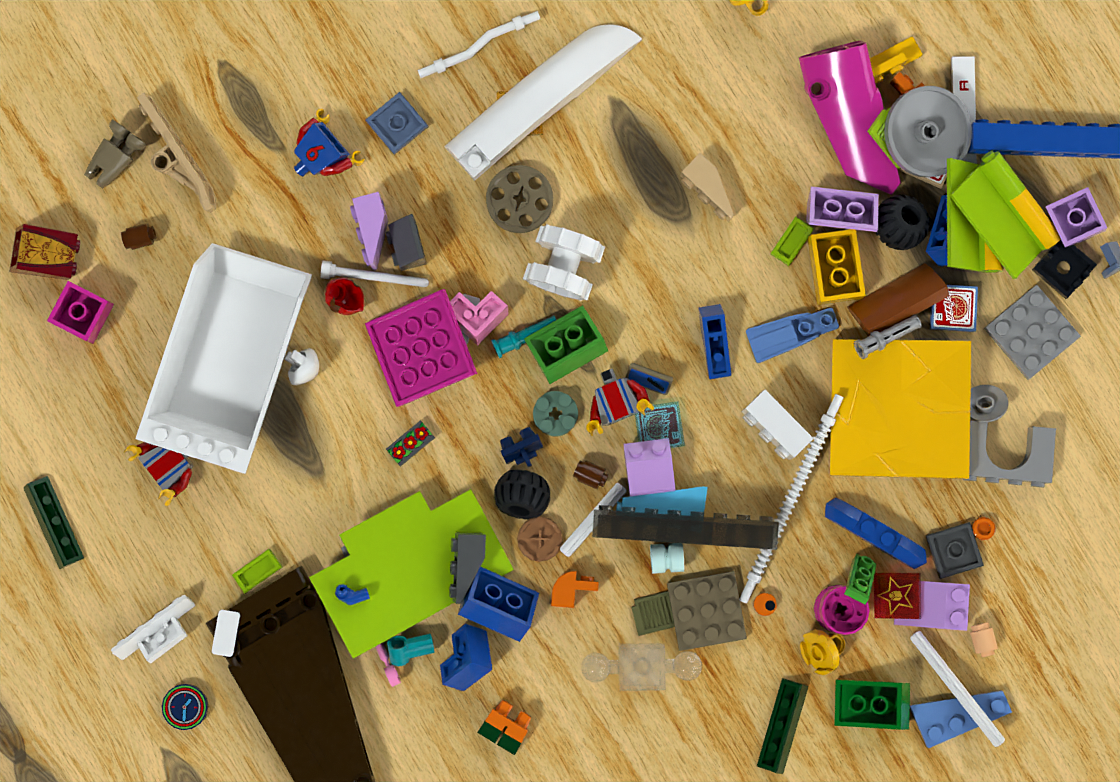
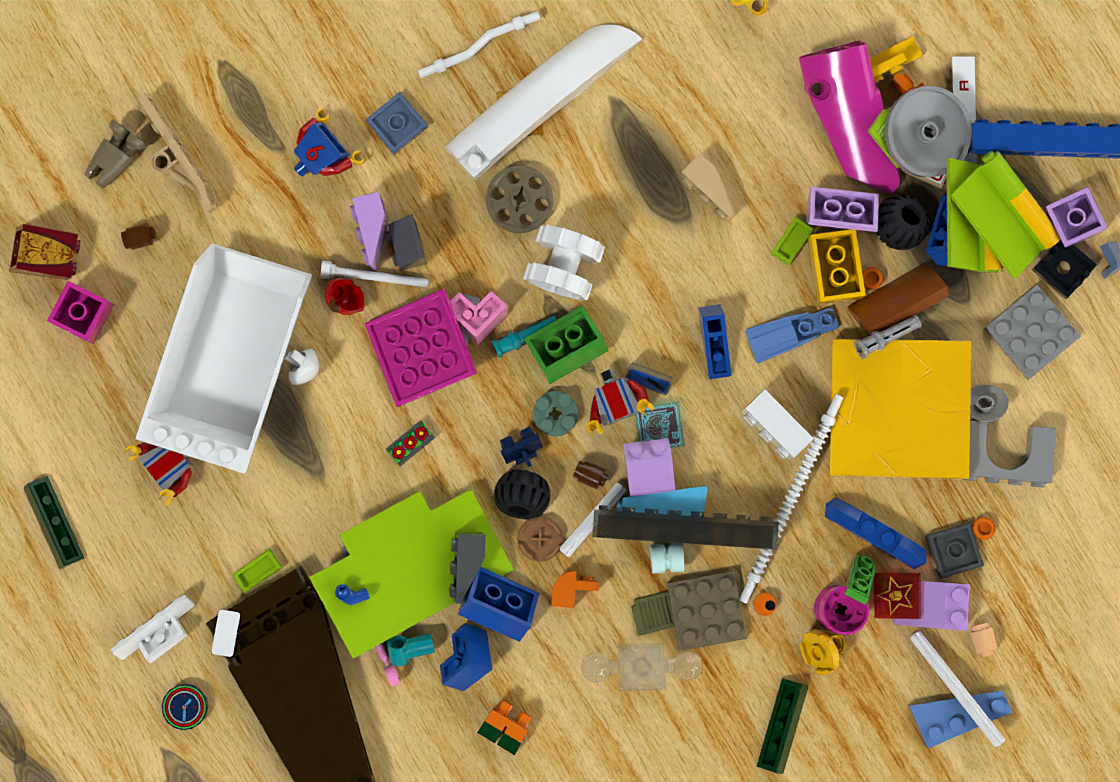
green slope [834,680,910,730] -> none
tile [930,285,978,332] -> none
none -> orange tile [862,267,883,291]

